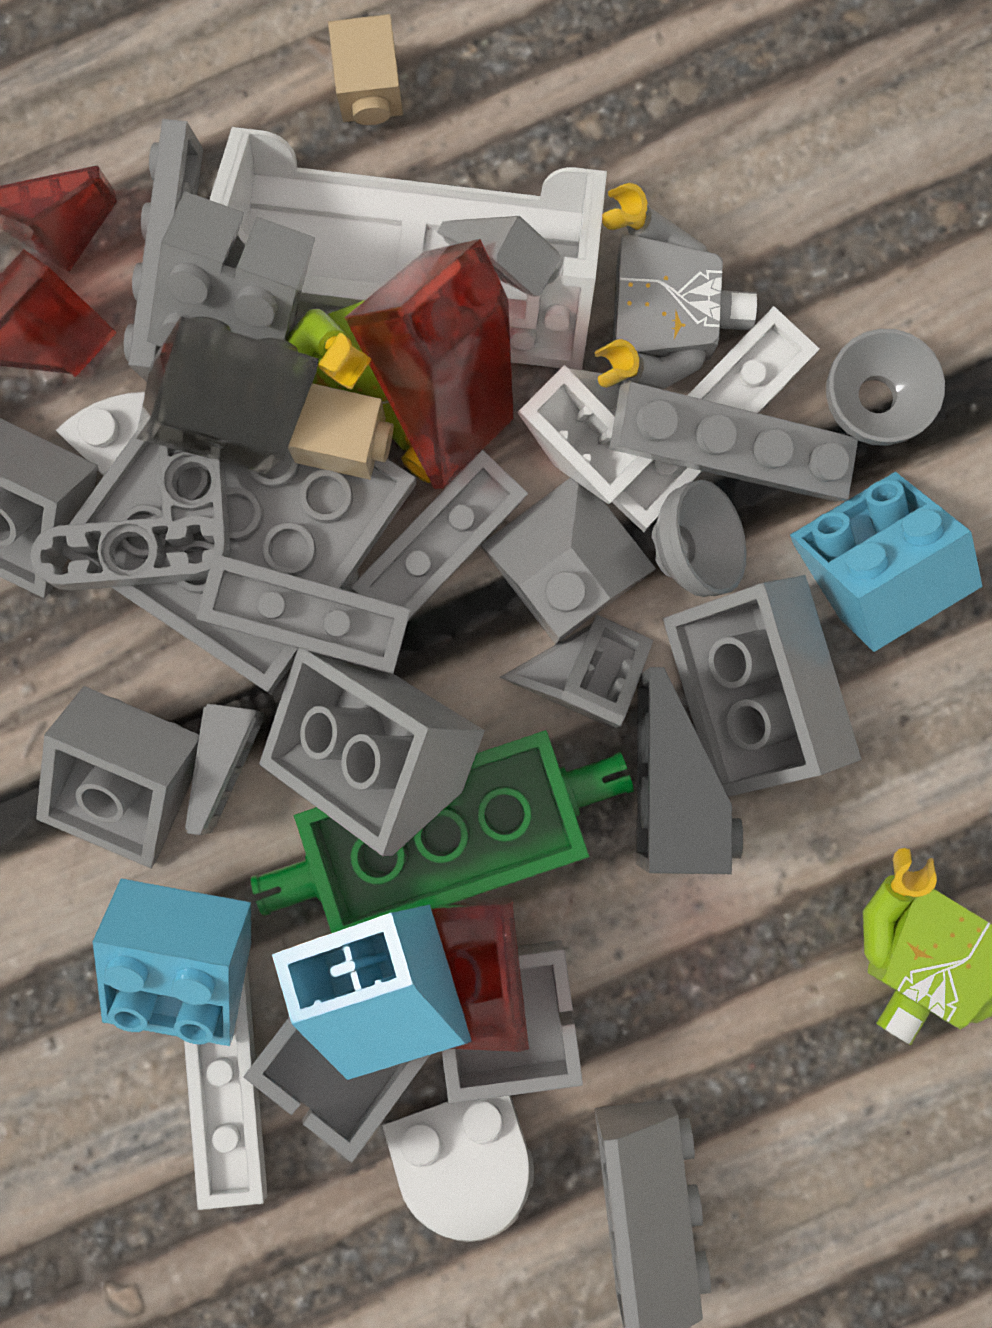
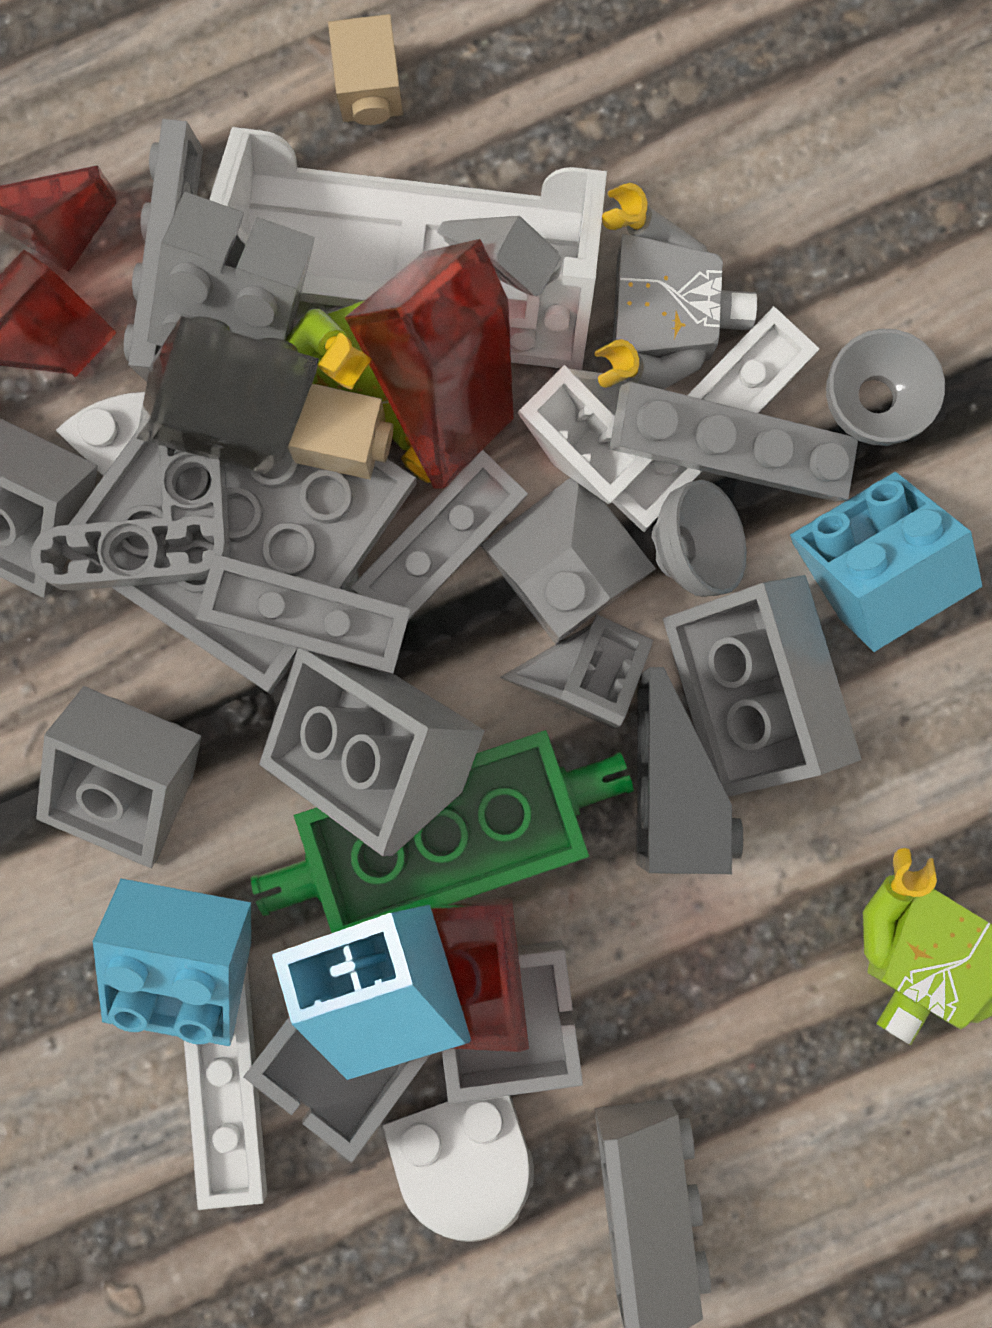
light grey slope [185,703,264,835] -> none

